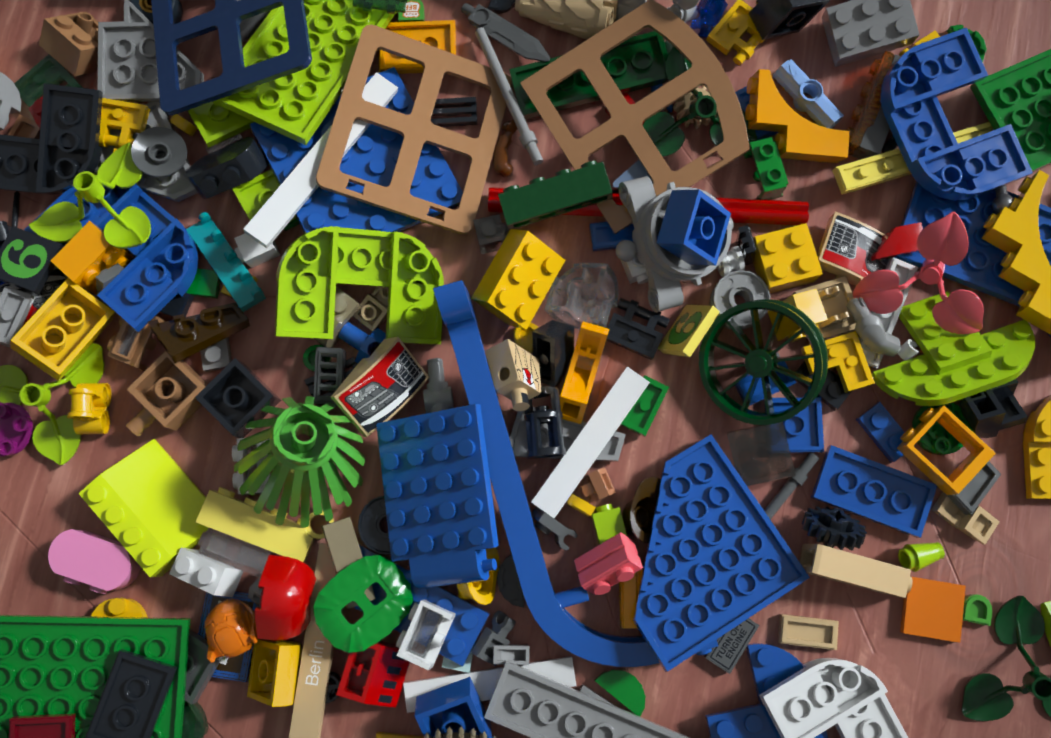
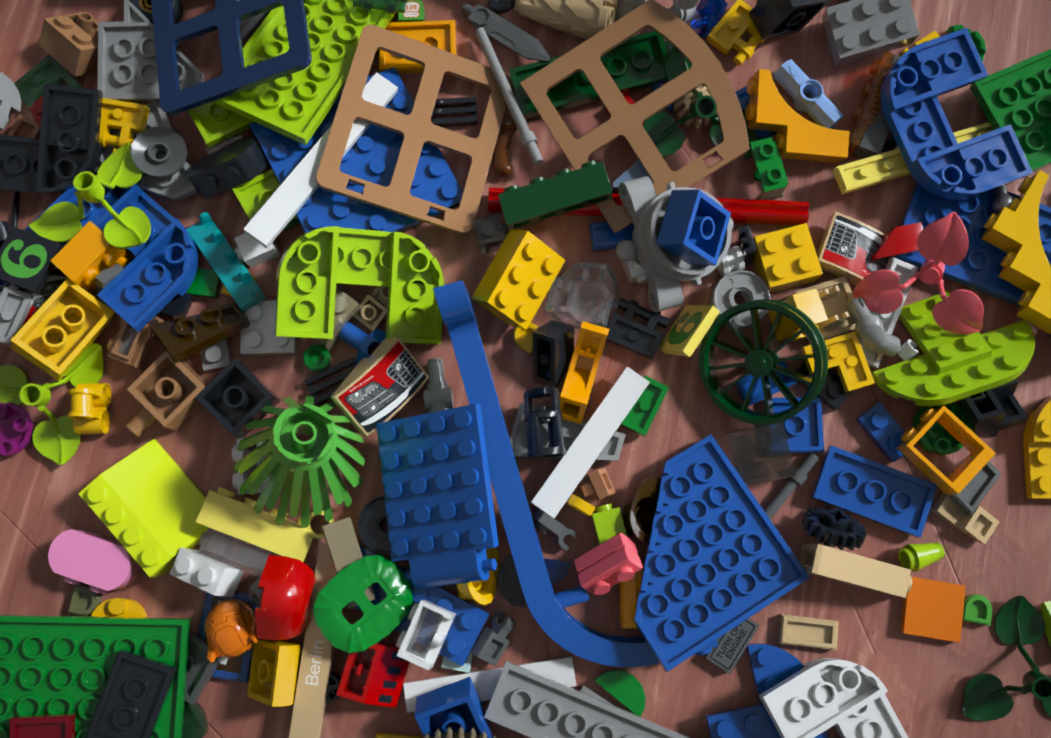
yellow tile [170,114,197,136] -> none
dark grey slope [314,347,347,406] -> none
tan torso [486,339,541,411] -> none
light grey piece [493,644,530,665] -> none
none -> olive tile [67,584,102,616]
none -> white plate [240,300,297,356]
none -> clear blue tile [544,558,571,585]

